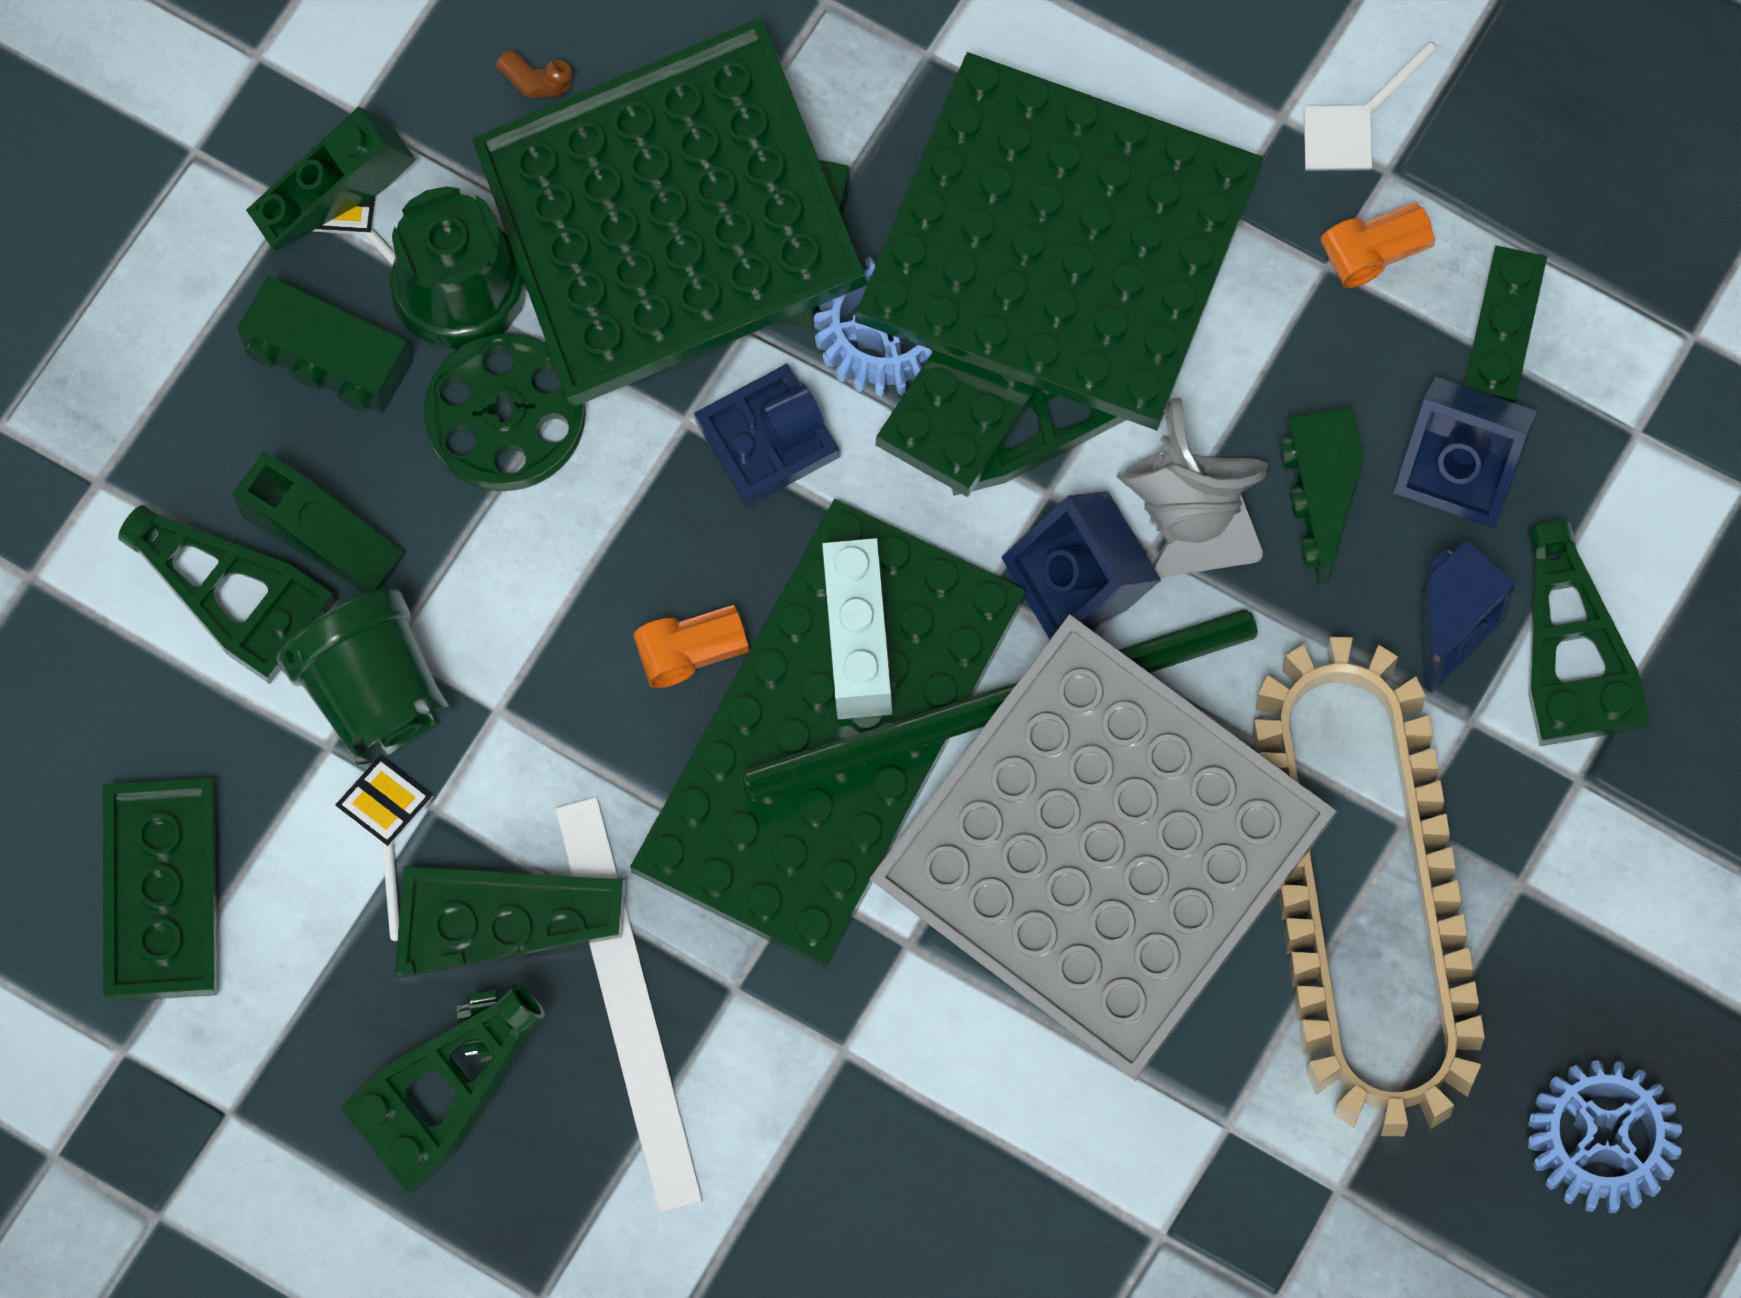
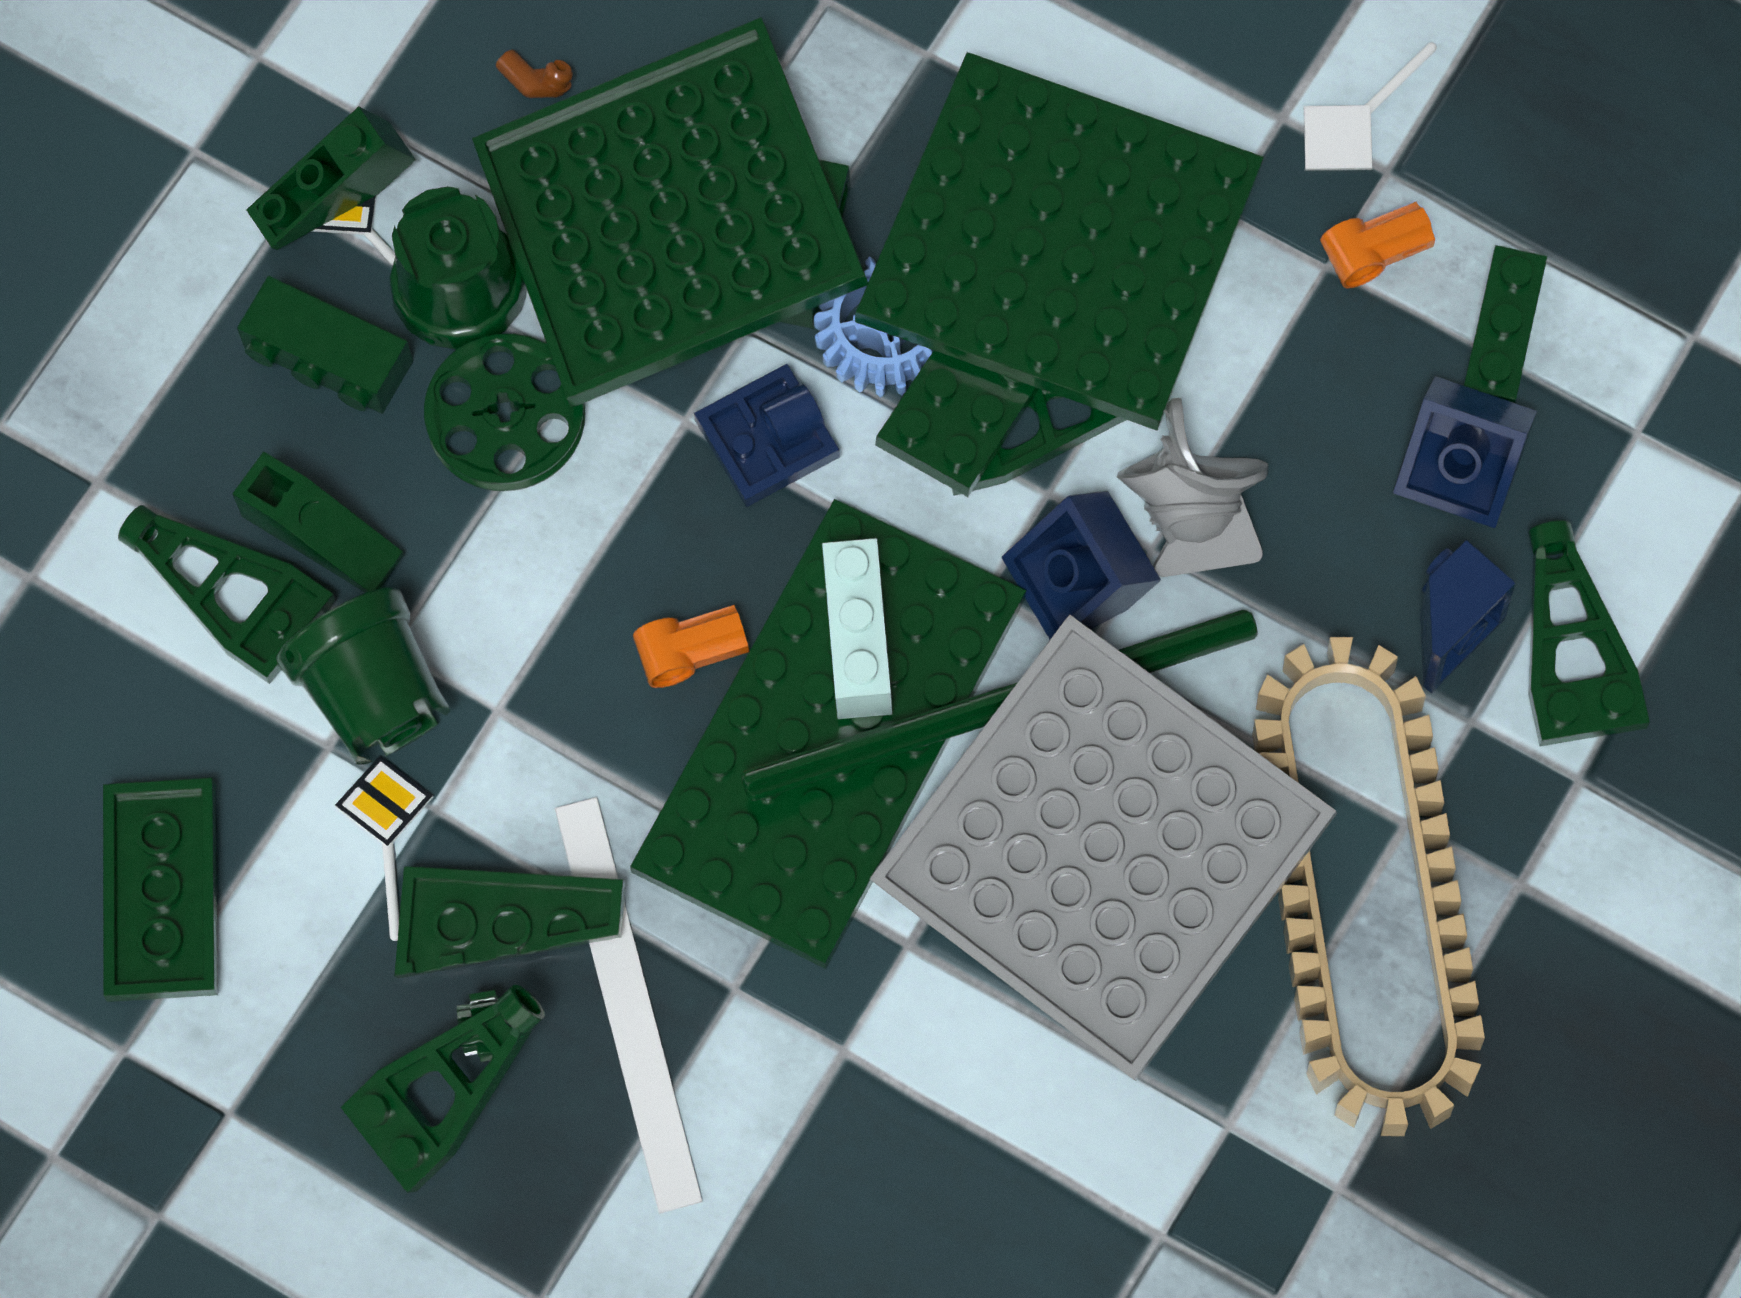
dark green slope [1279,406,1363,586] -> none
light blue gear [1527,1060,1682,1213] -> none

